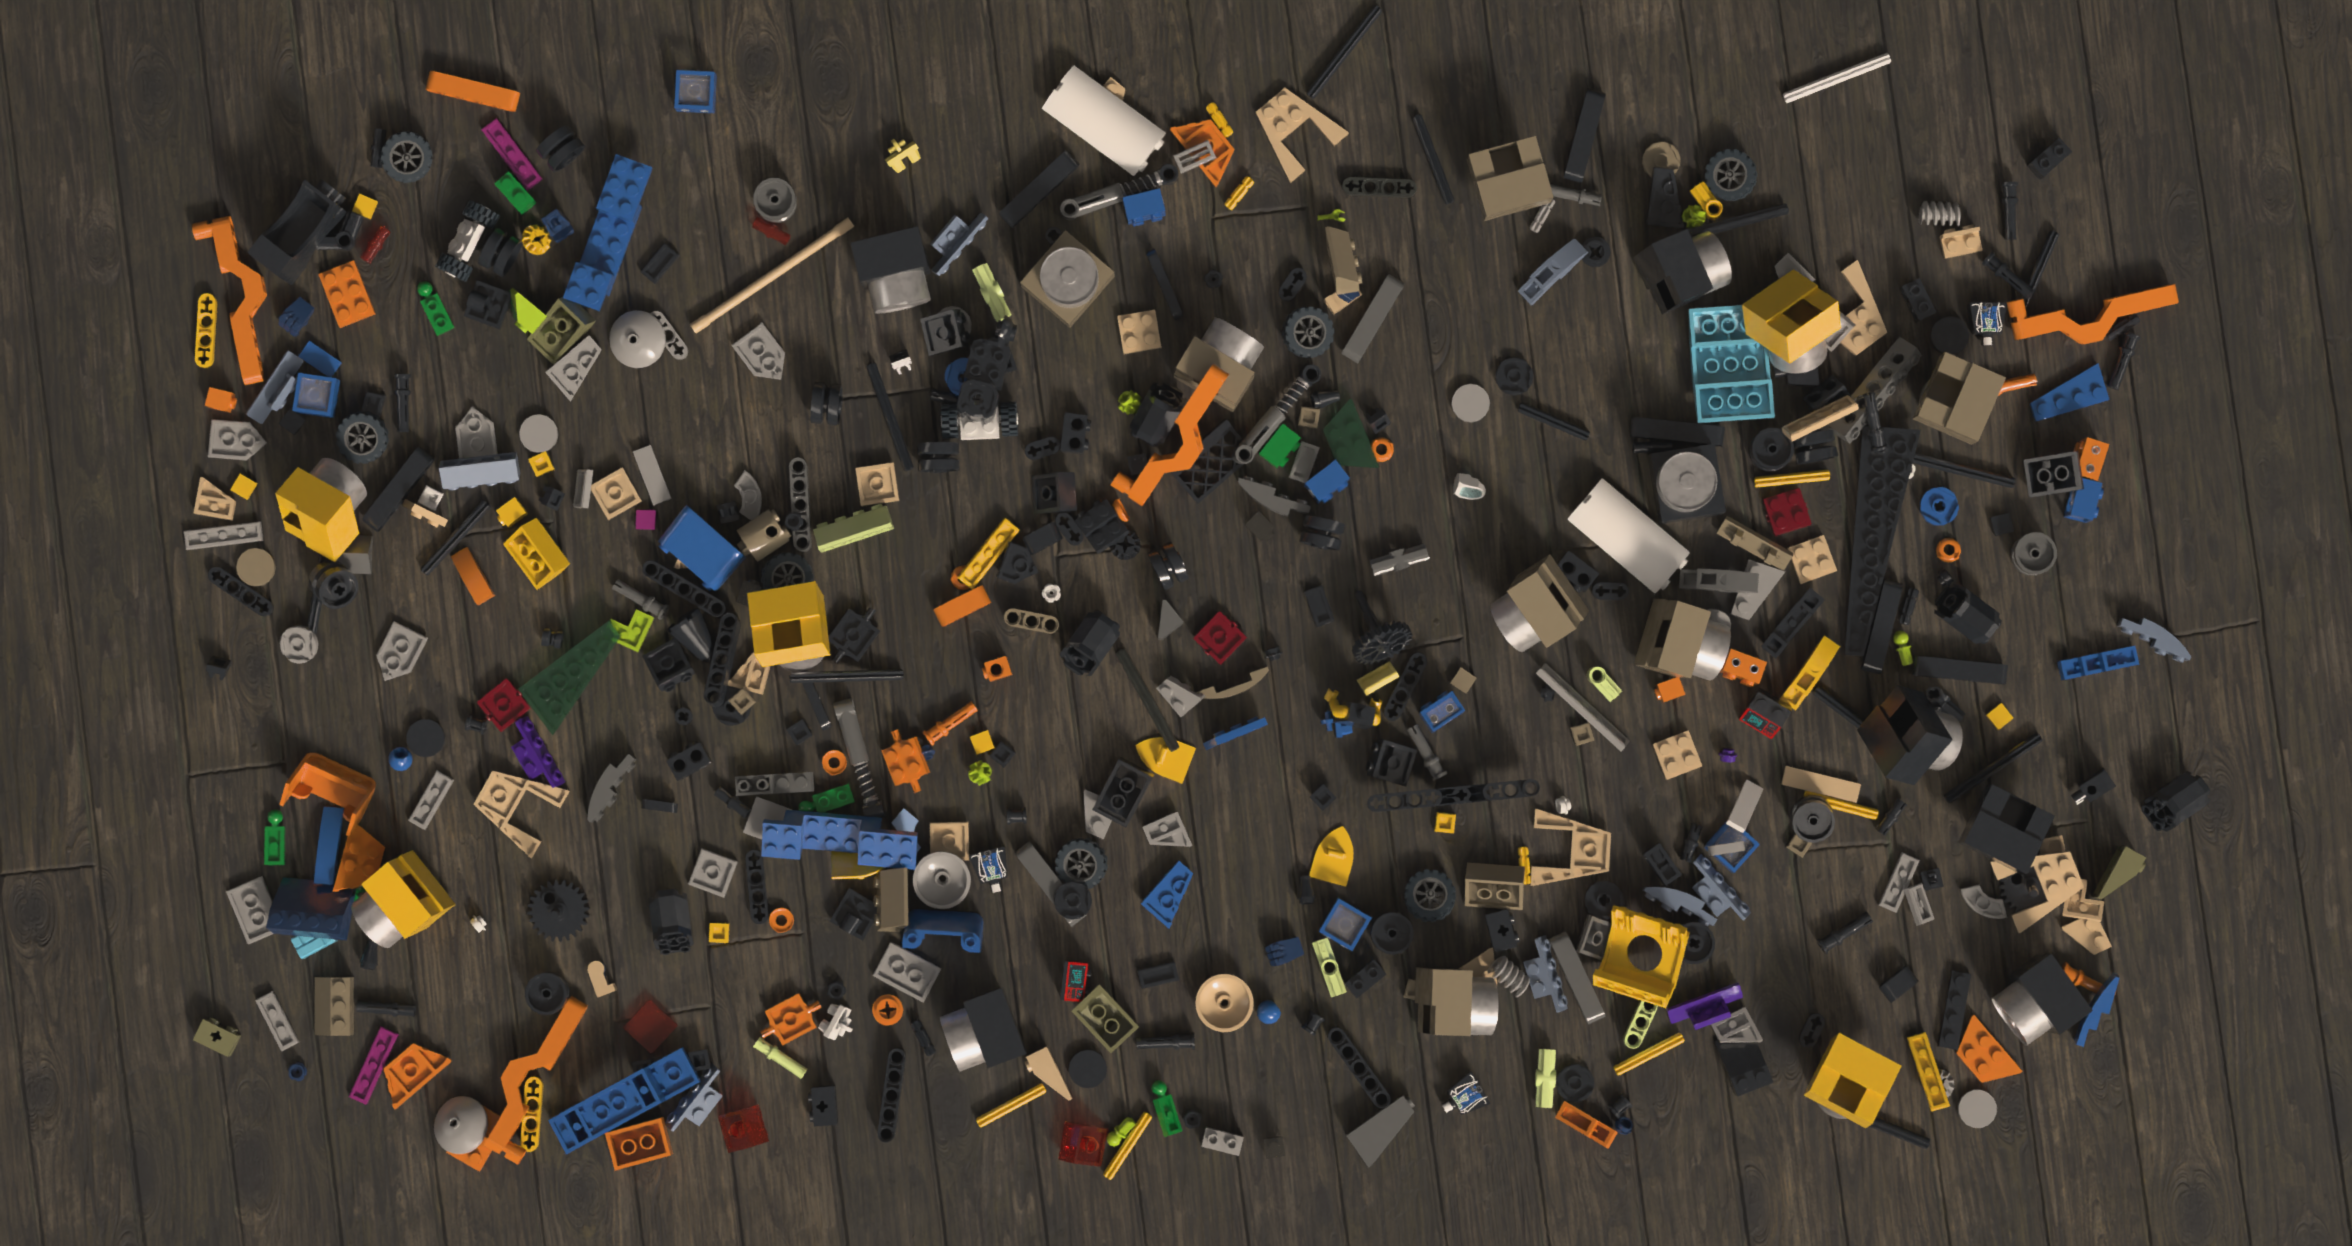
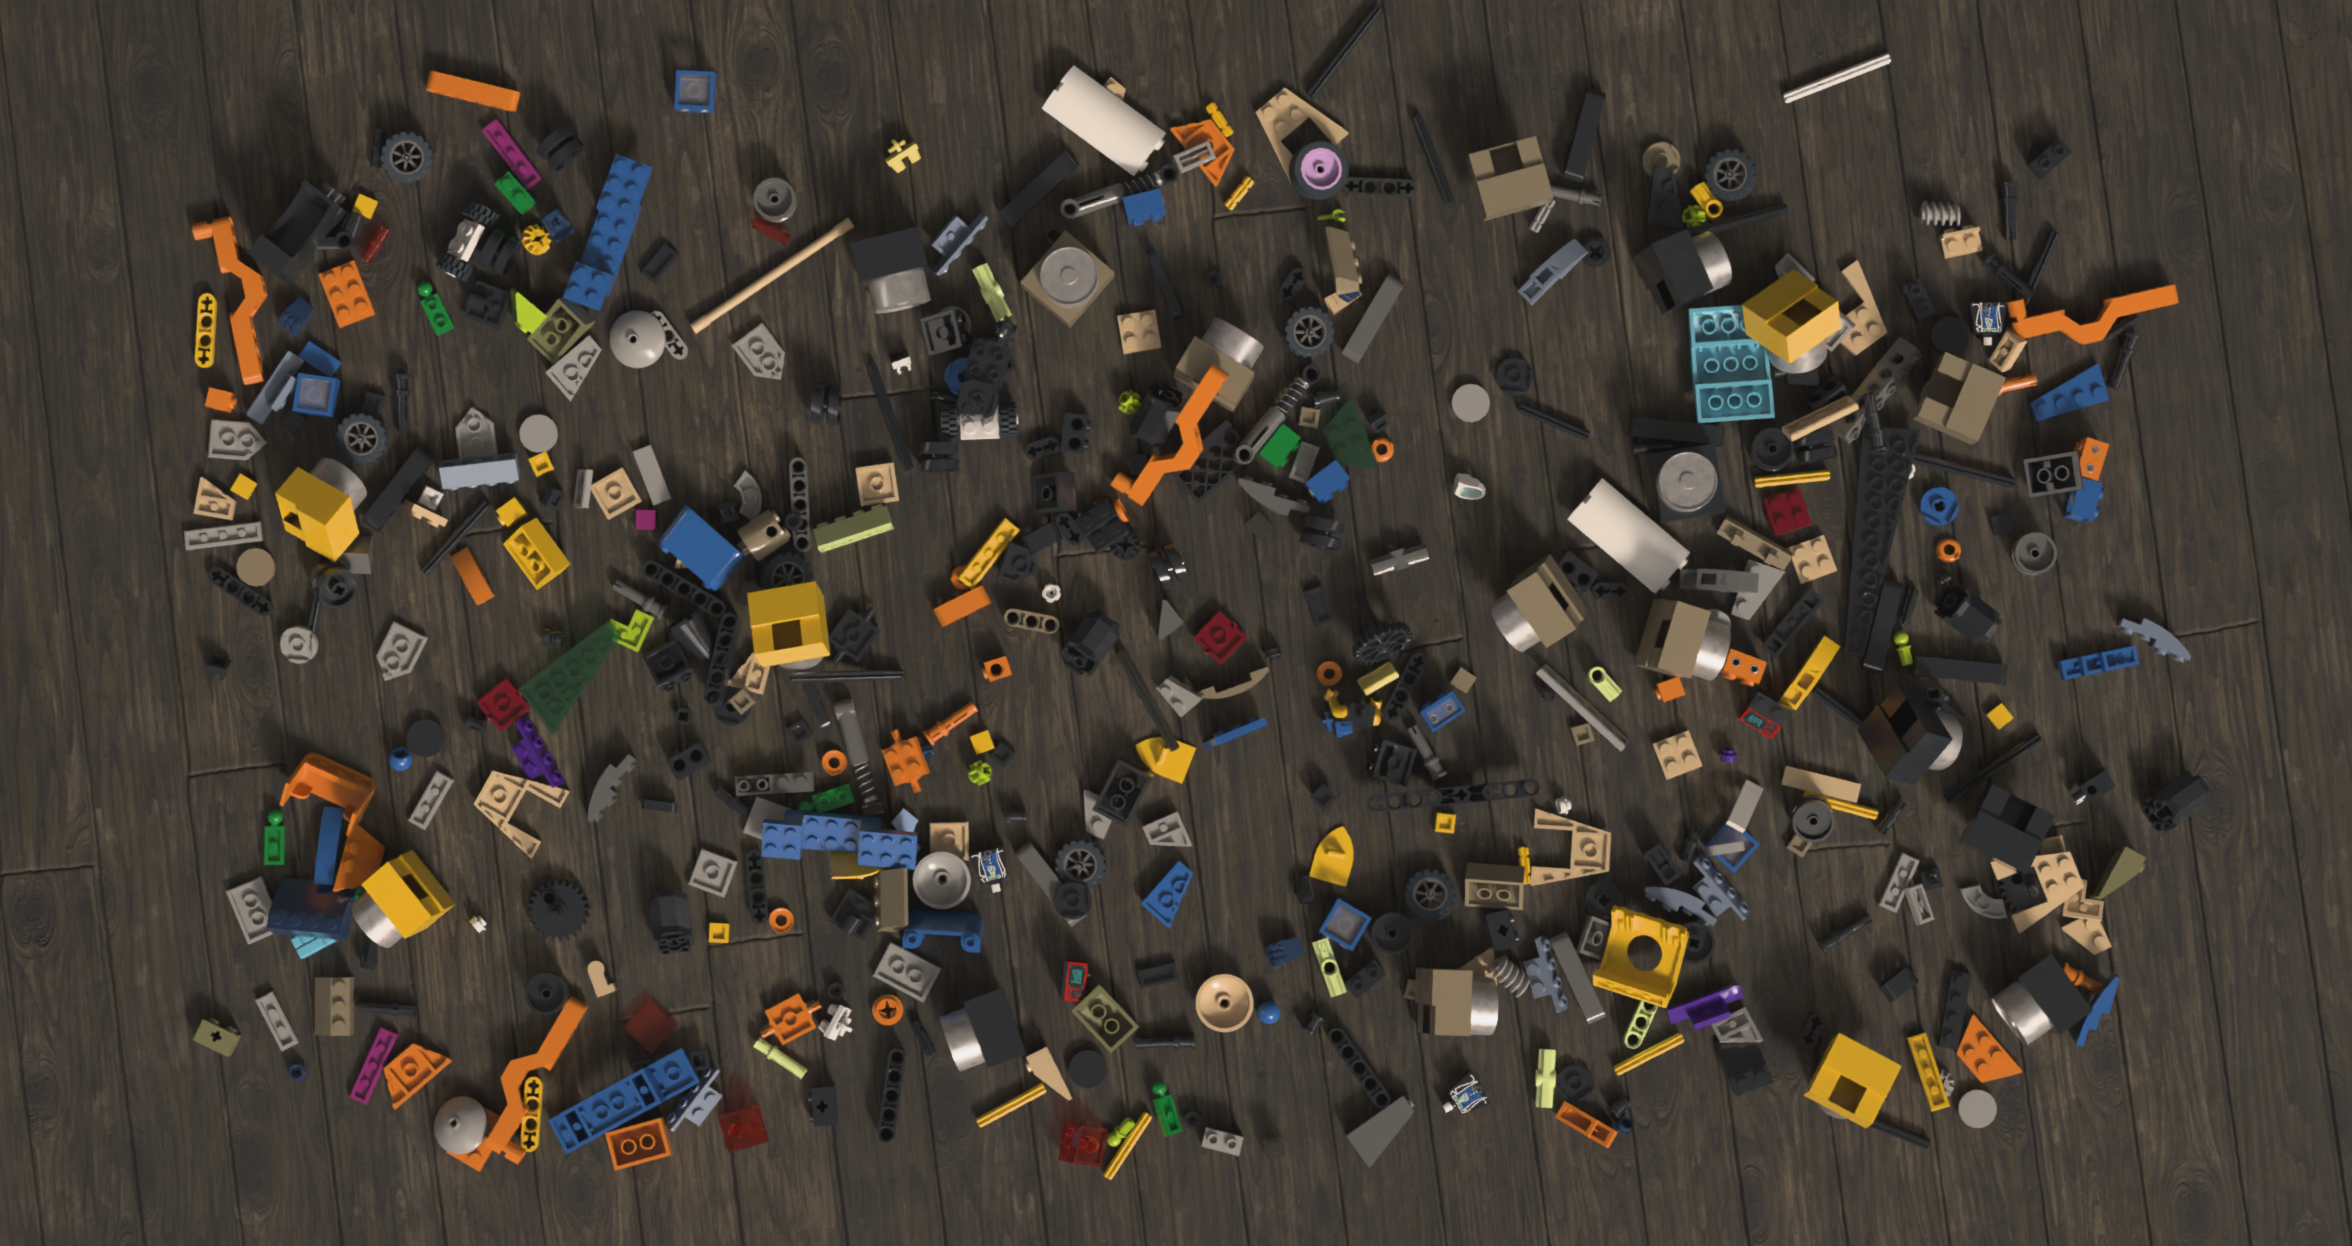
none -> wheel [1289,141,1349,200]
none -> orange piece [1317,661,1342,686]
none -> tan slope [1989,331,2027,372]

